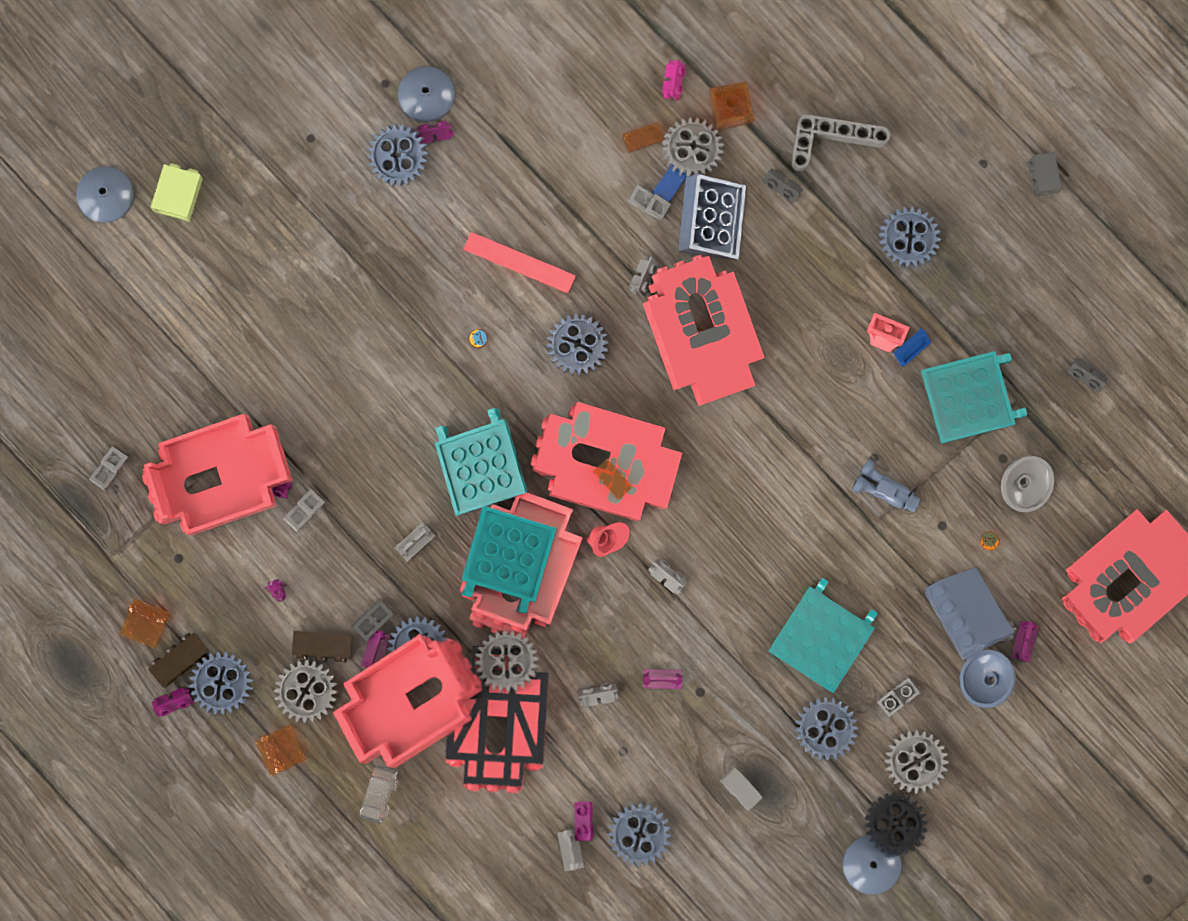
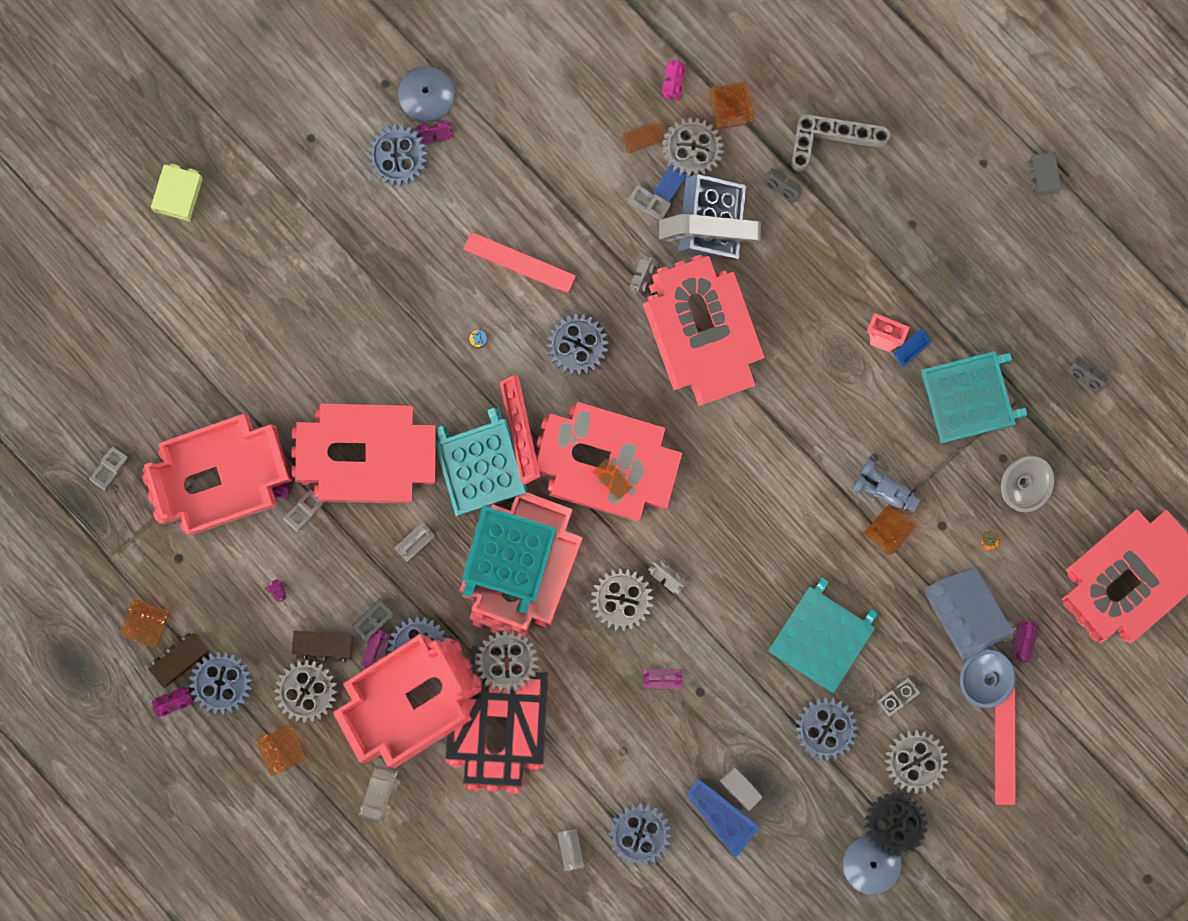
sand blue dish [76,167,134,223] -> none
magenta hinge [574,801,594,841] -> none
light grey hinge [577,682,618,707] -> none
coral piece [586,522,630,557] -> none
sand blue gear [879,207,941,269] -> none
none -> coral panel [291,404,435,504]
none -> coral tile [500,374,540,484]
none -> light grey gear [591,568,653,632]
none -> beam [659,214,761,243]
none -> blue wing [686,779,760,858]
none -> clear orange hinge [863,505,916,555]
none -> coral tile [995,688,1015,805]

